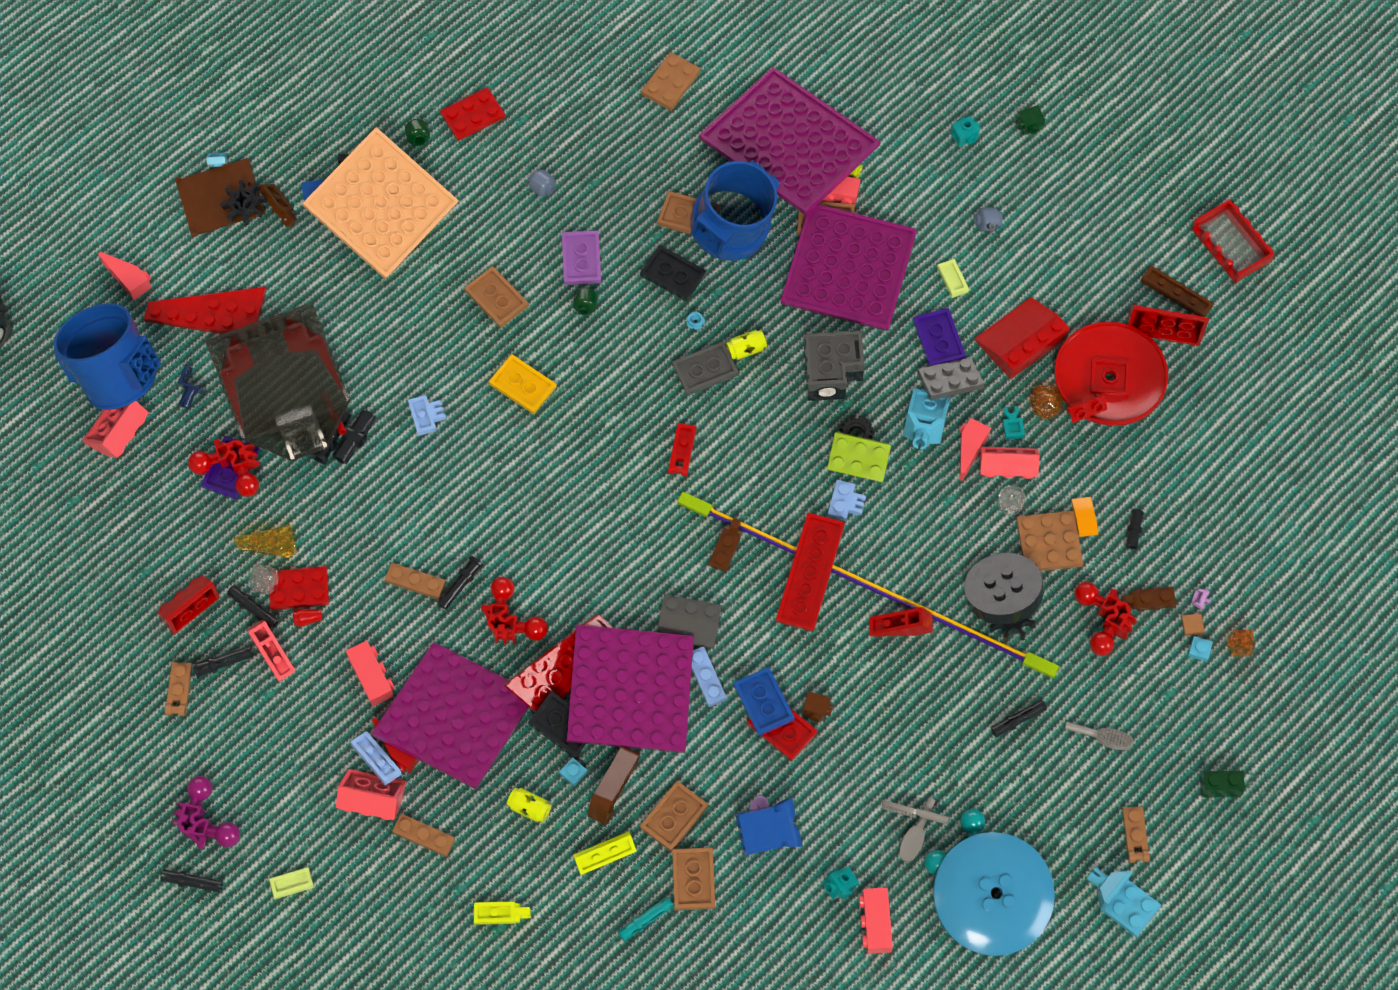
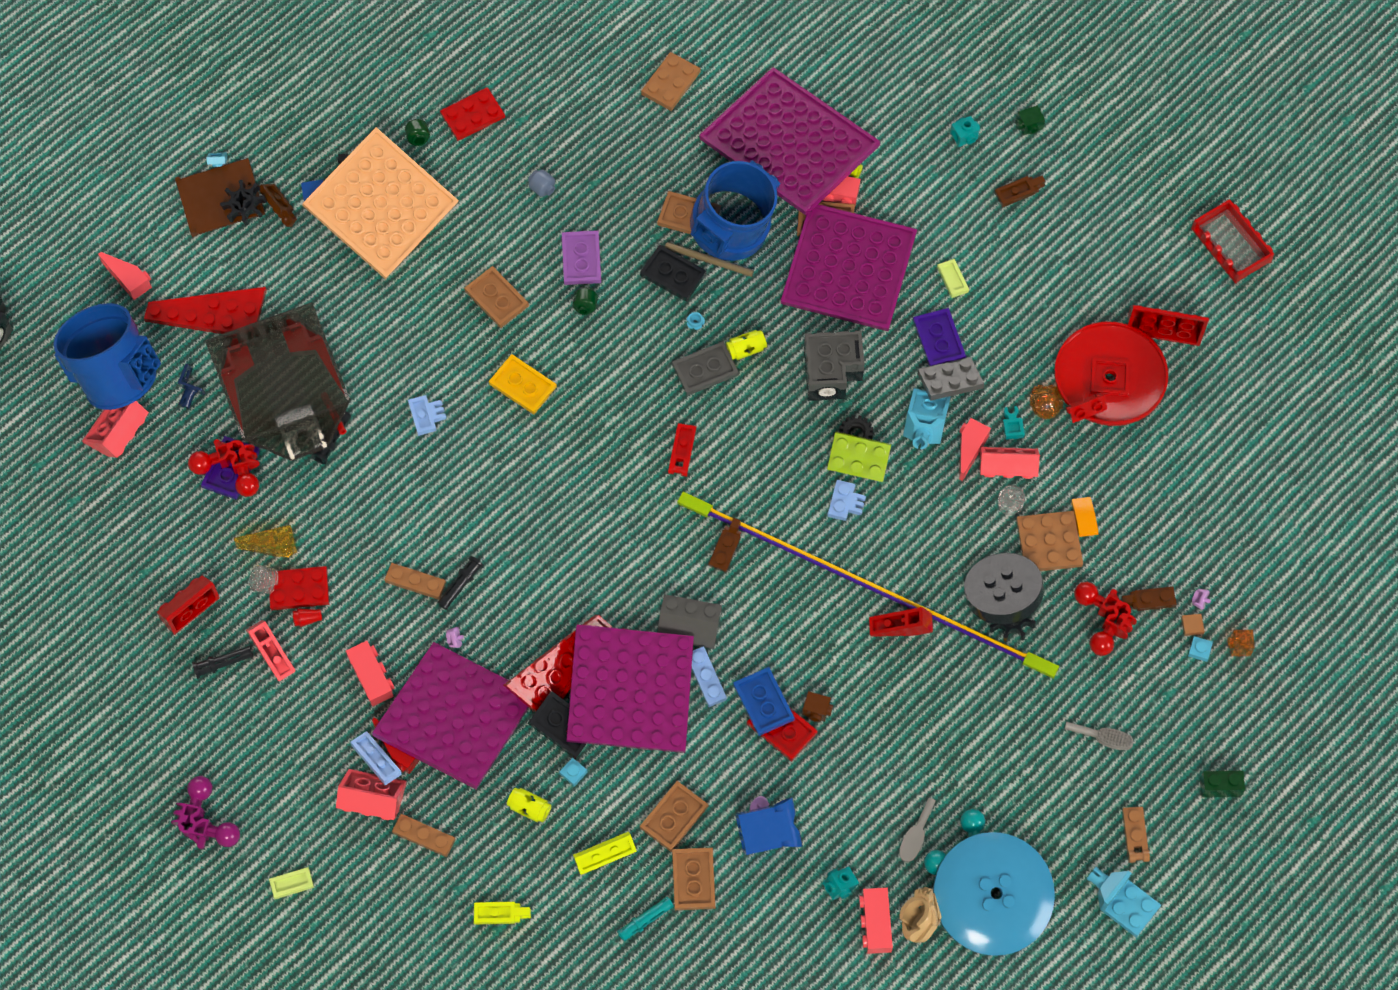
black pin [161,869,223,893] -> none
medium nougat plate [165,662,193,716] -> none
black pin [227,585,279,629] -> none
black piece [332,410,377,465] -> none
red piece [481,576,549,645] -> none
reddish brown beam [588,746,641,825] -> none
red plate [776,513,845,632] -> none
light grey piece [881,800,950,825] -> none
sand blue head [974,207,1003,232] -> none
red slope [974,297,1070,379] -> none
black pin [990,699,1047,738] -> none
black pin [1125,509,1144,549] -> none
reddish brown tile [1140,265,1214,317] -> none
none -> lavender piece [446,627,464,648]
none -> dark tan piece [665,242,754,277]
none -> tan helmet [899,887,942,943]
none -> reddish brown hinge [994,175,1046,208]

